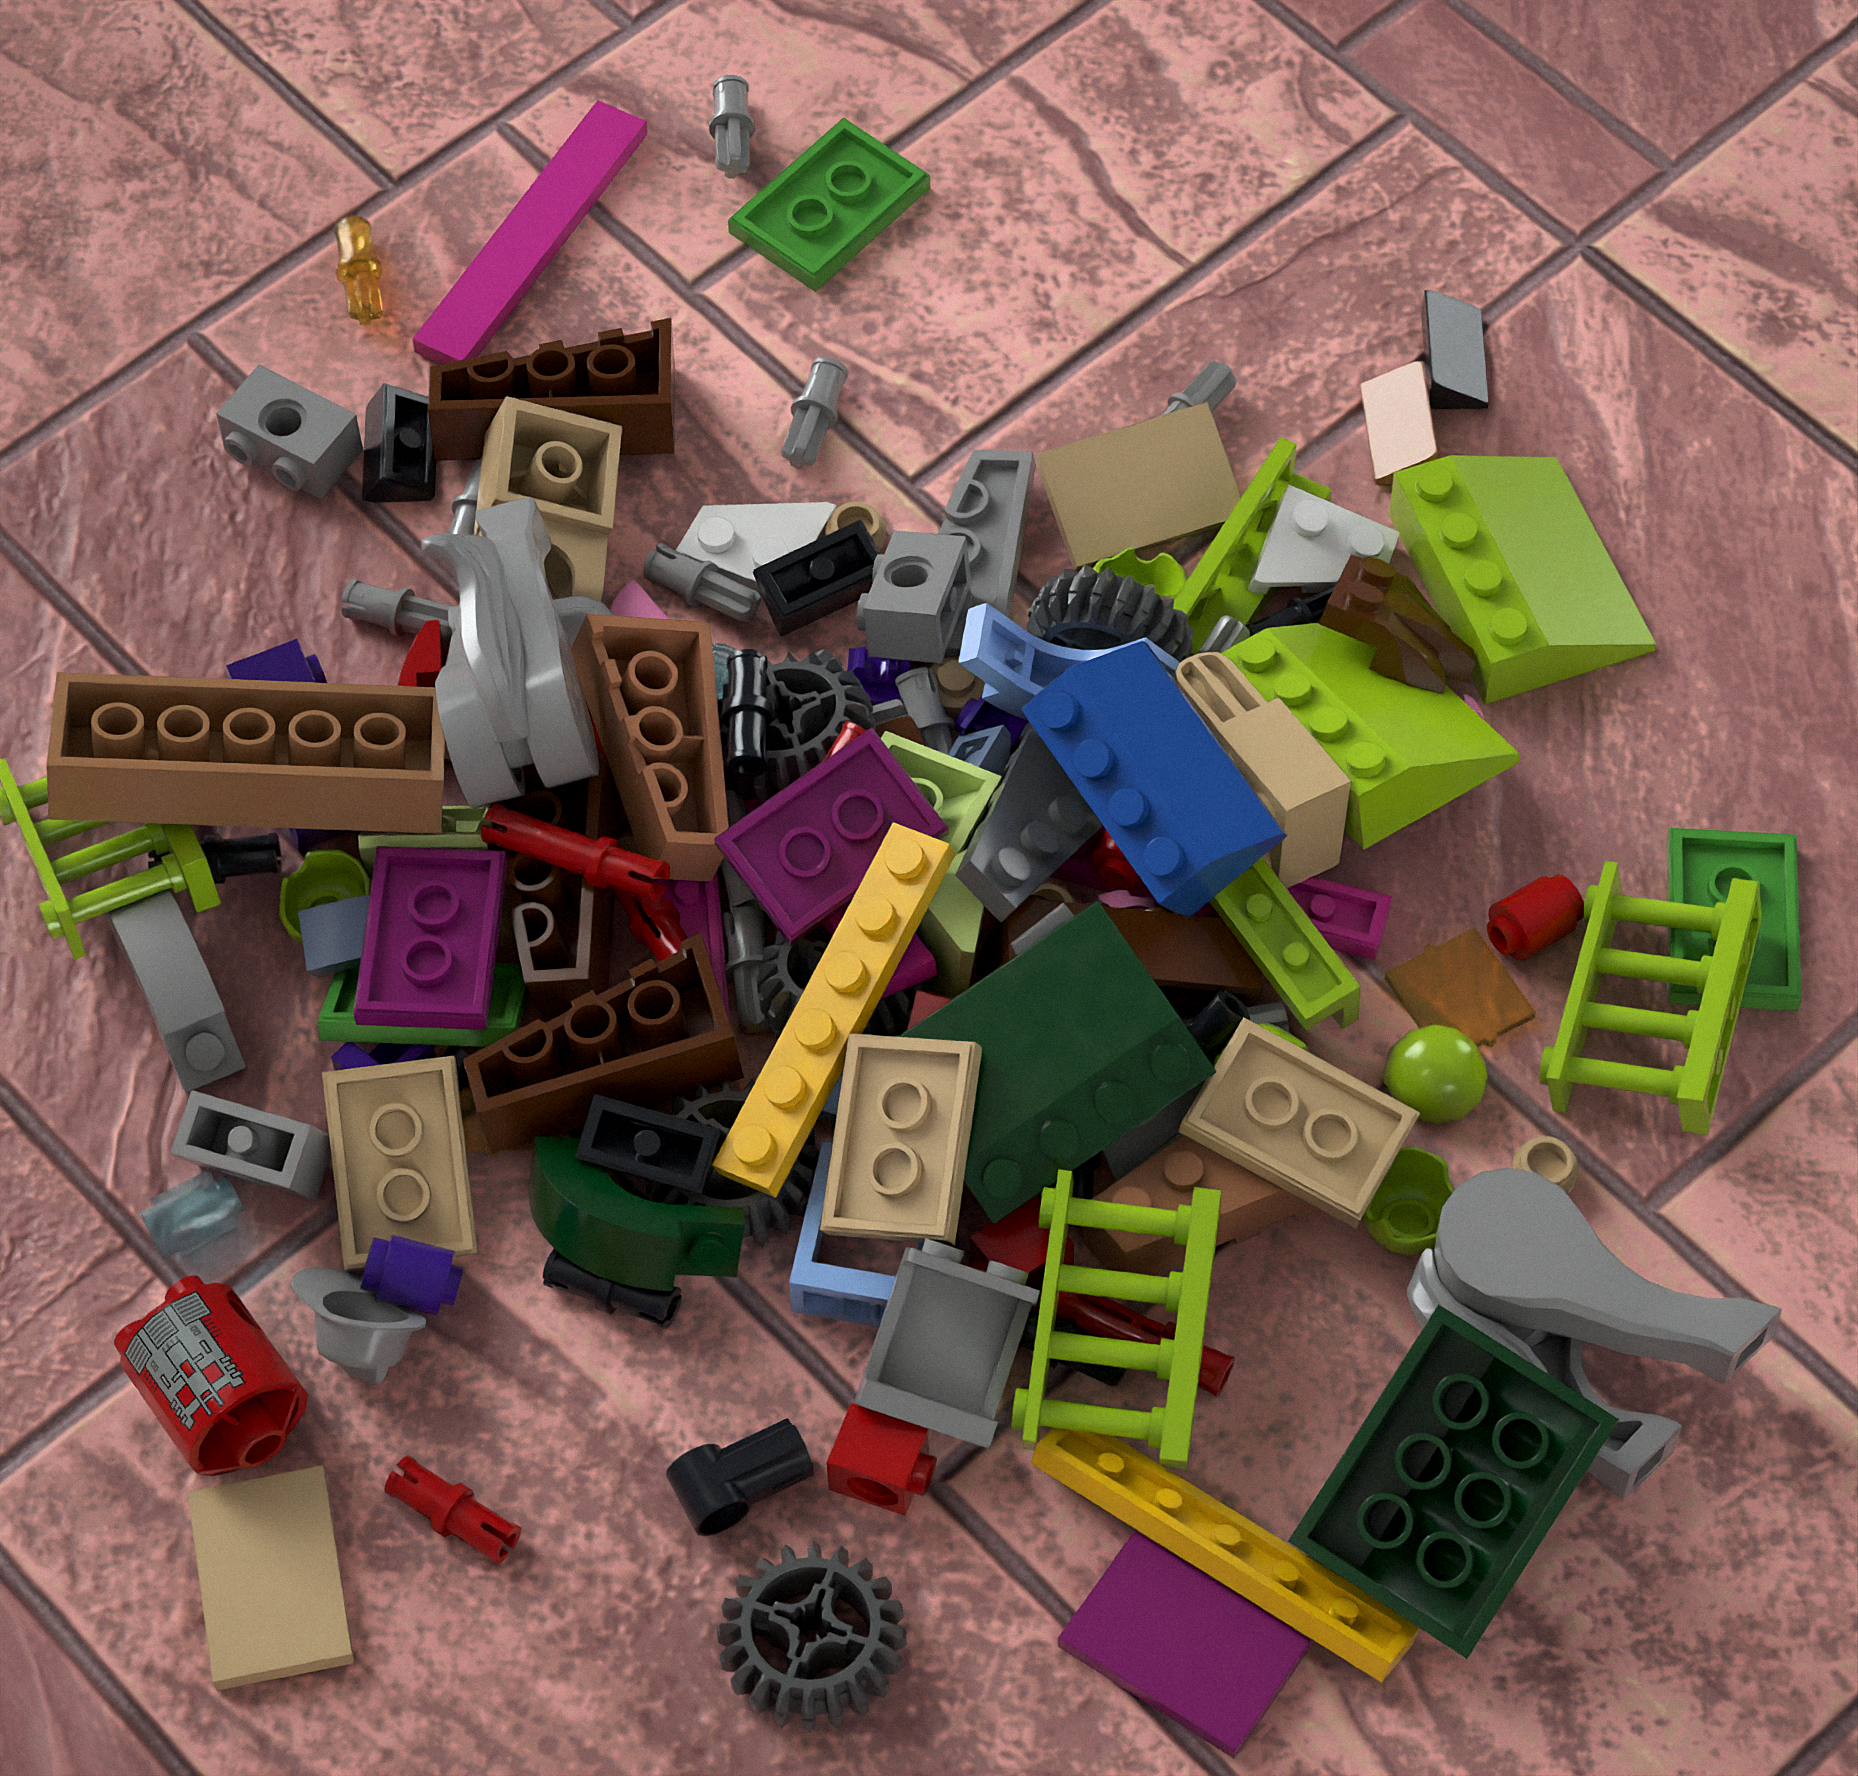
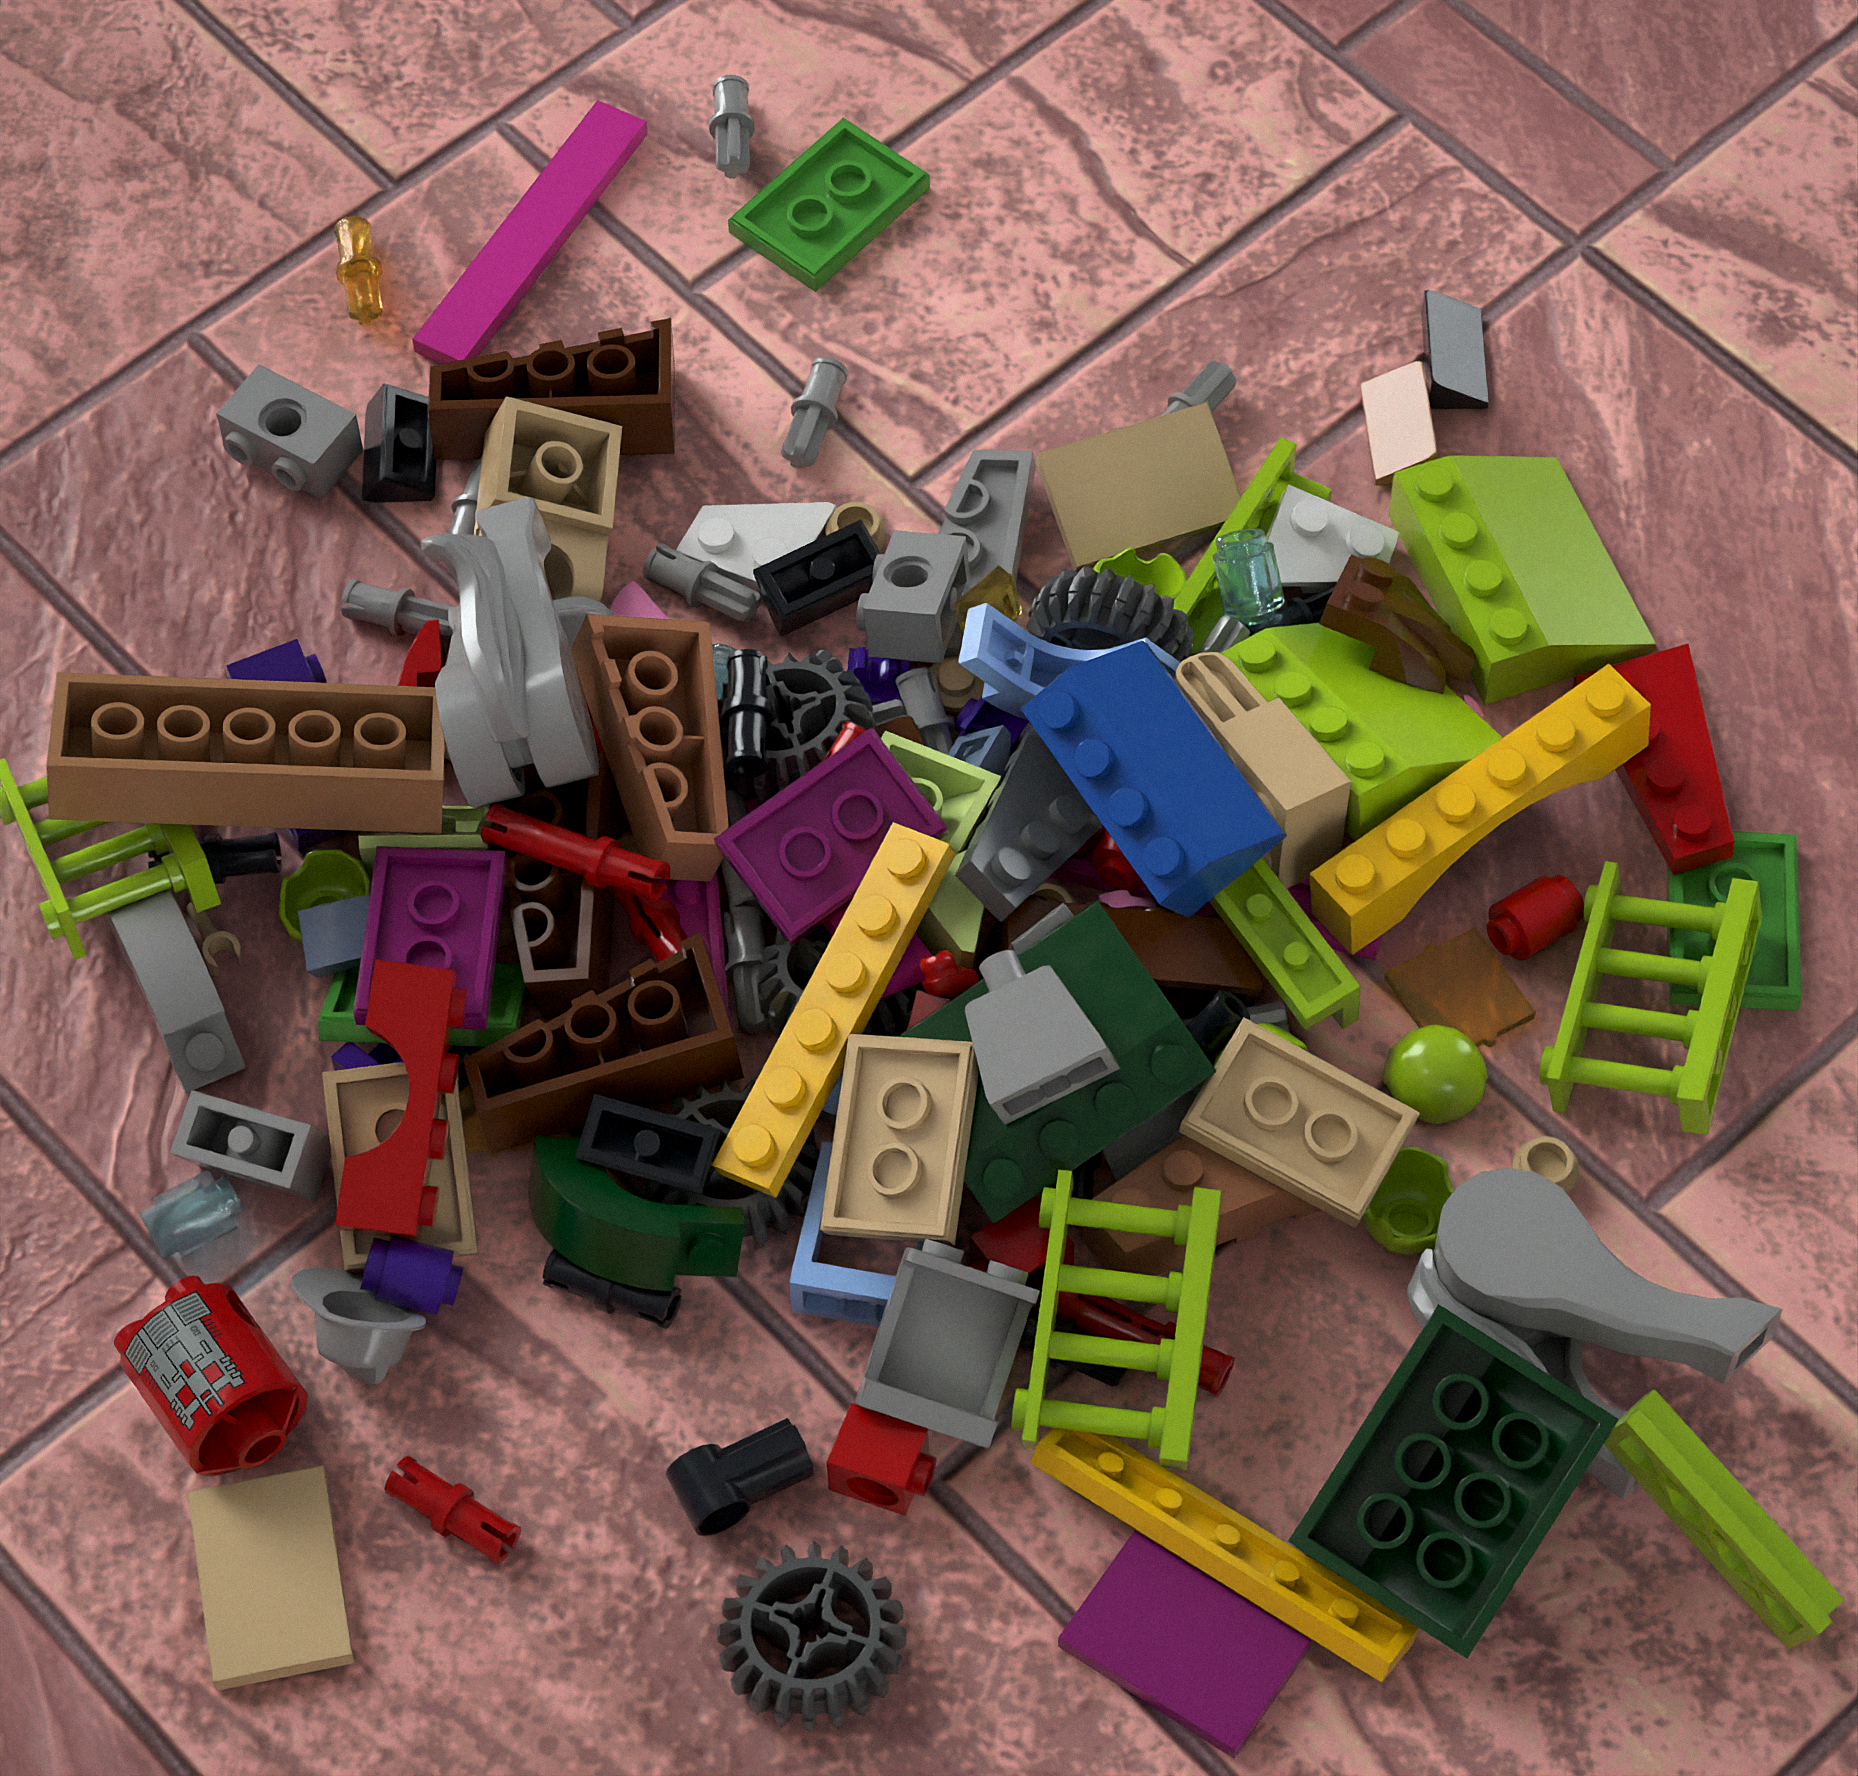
none -> tan hand [186,902,243,976]
none -> red arch [335,959,468,1240]
none -> red arm [920,950,979,999]
none -> clear yellow tile [954,565,1022,638]
none -> light grey torso [965,950,1120,1125]
none -> clear light blue brick [1213,528,1285,625]
none -> yellow arch [1310,664,1651,955]
none -> red wing [1573,643,1735,875]
none -> lime fence [1604,1389,1844,1649]

